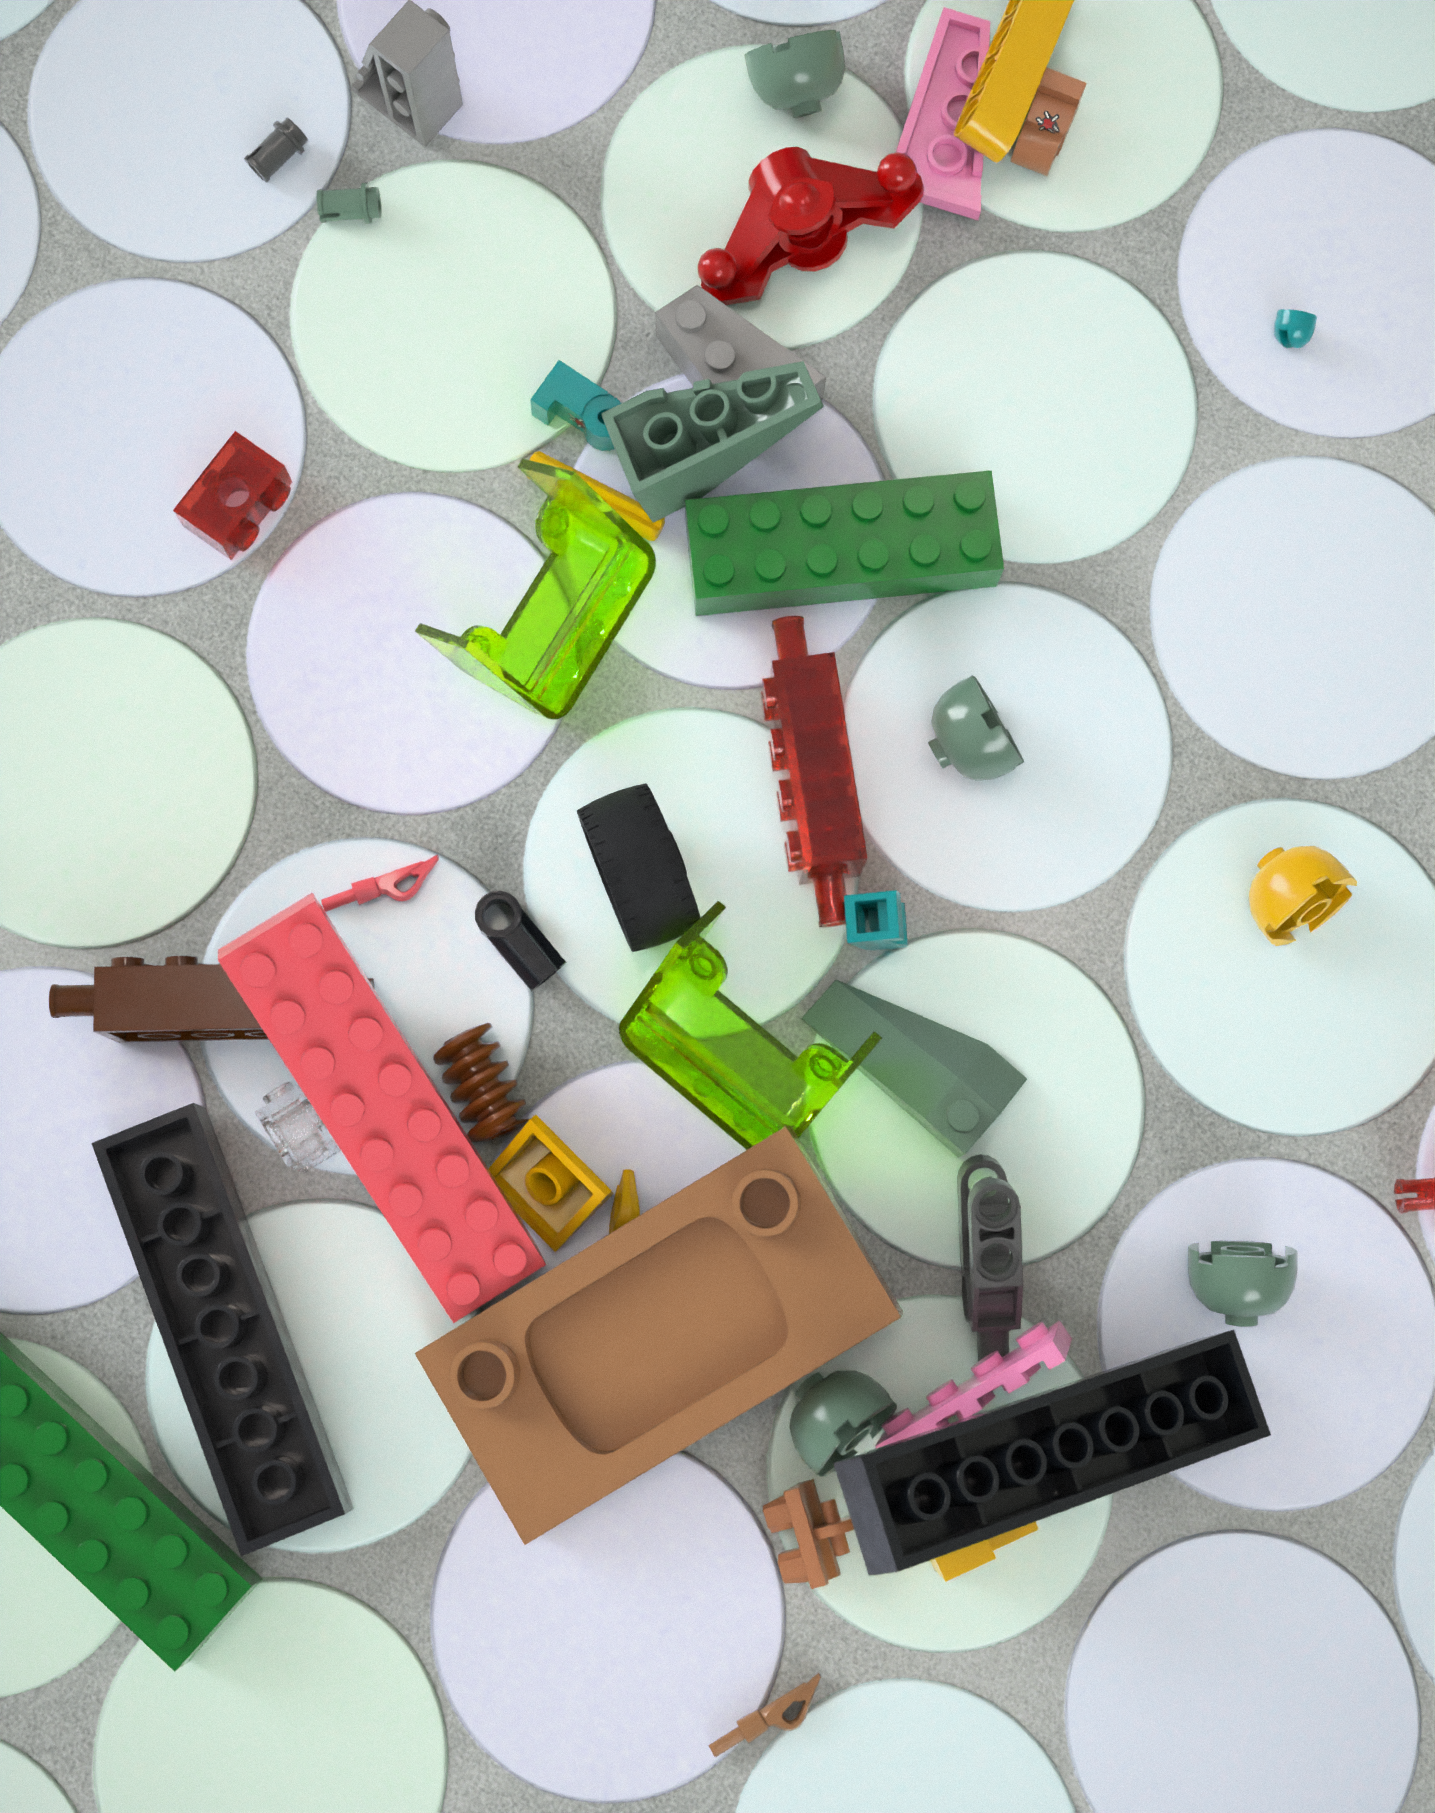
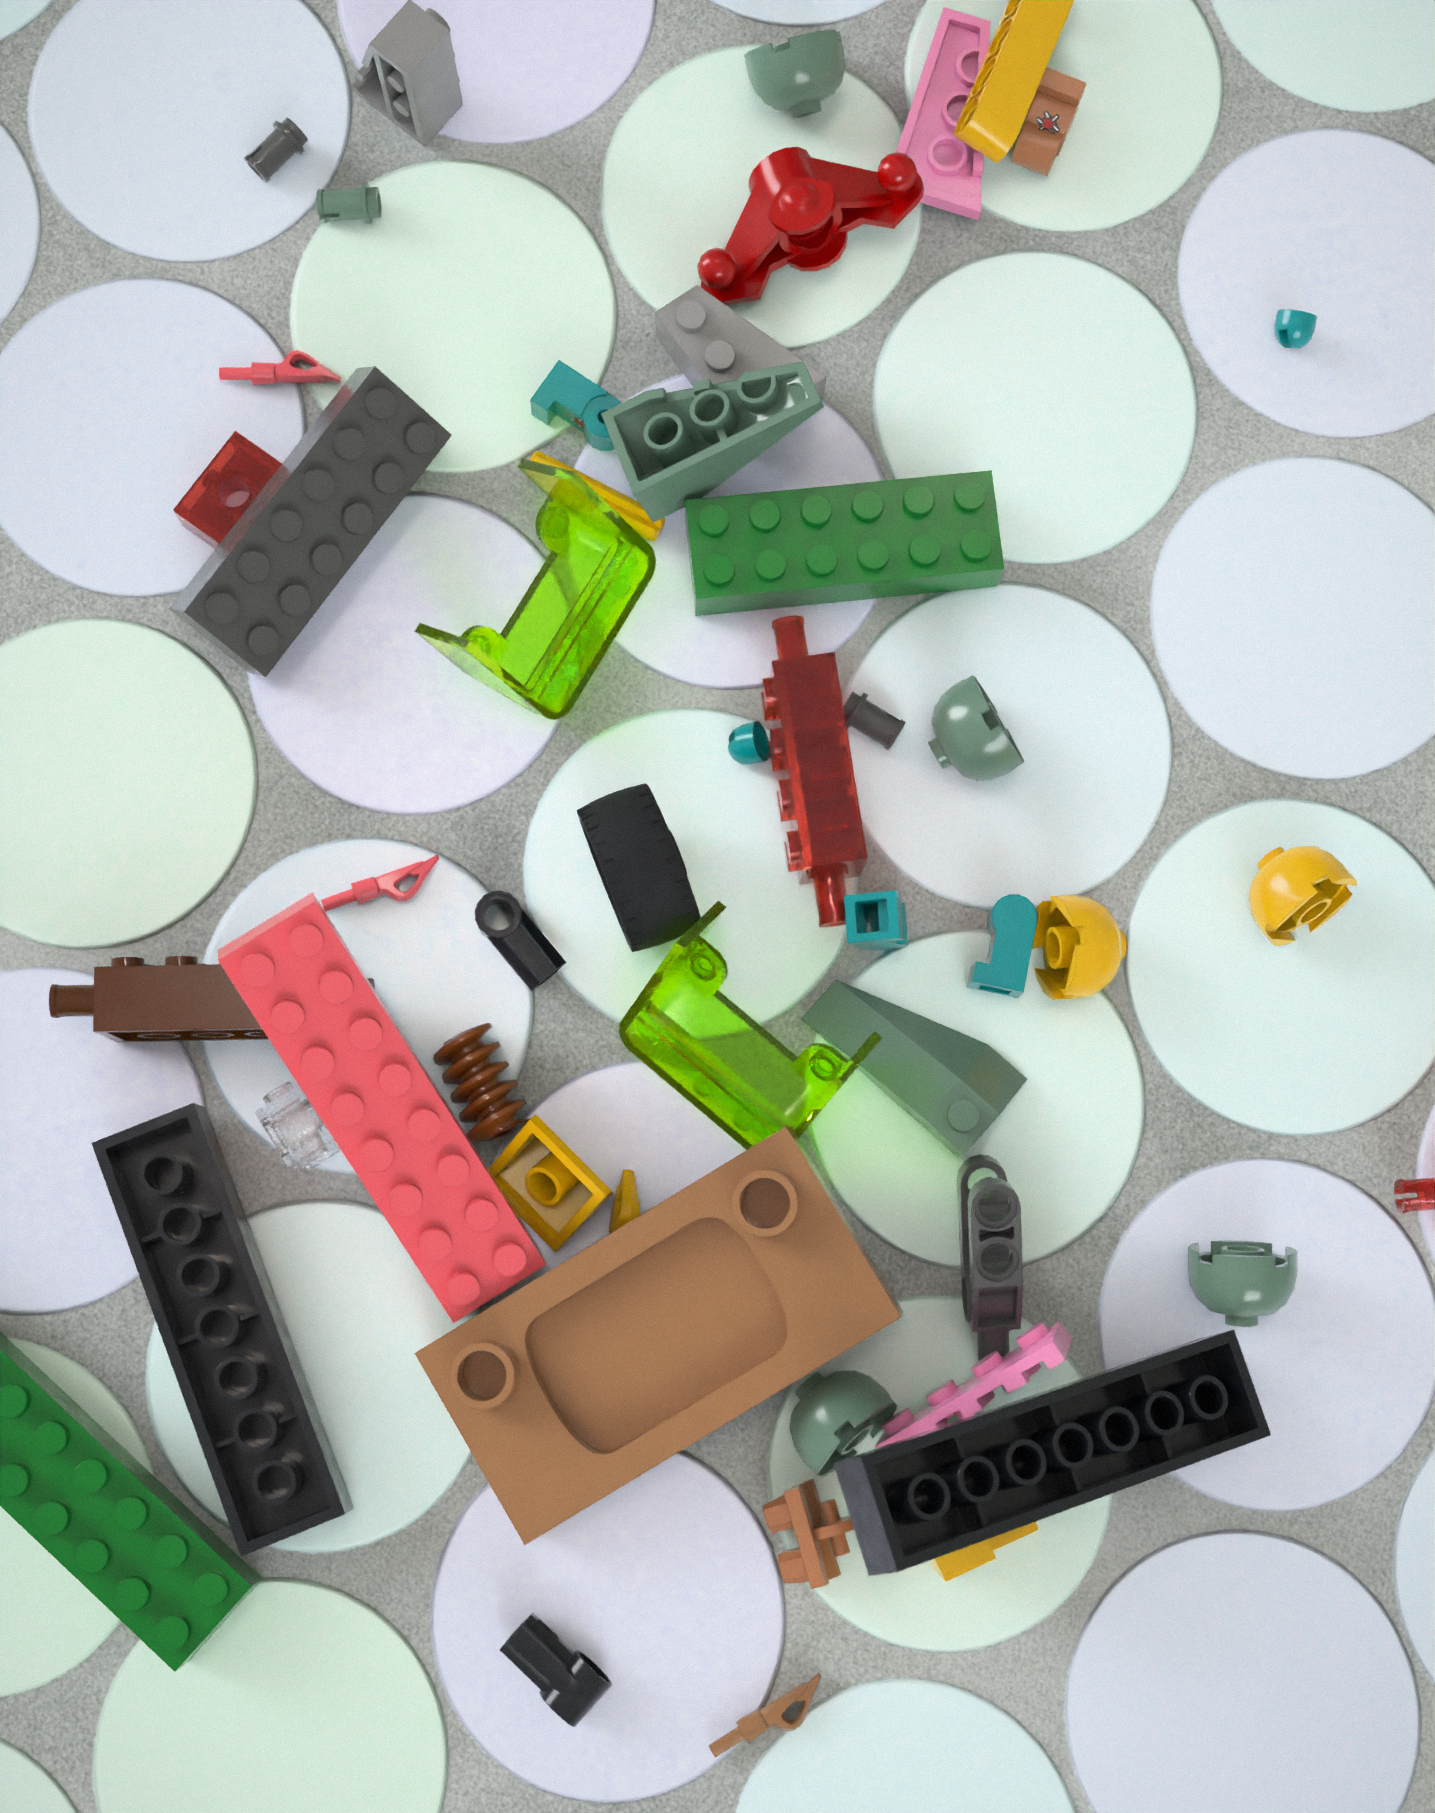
none -> dark grey brick [169,366,452,677]
none -> coral hand [219,350,341,385]
none -> black piece [499,1612,612,1727]
none -> teal hinge [728,721,770,765]
none -> dark grey pin [837,691,906,751]
none -> teal leg [967,894,1037,998]
none -> yellow cylinder [1032,895,1127,1000]

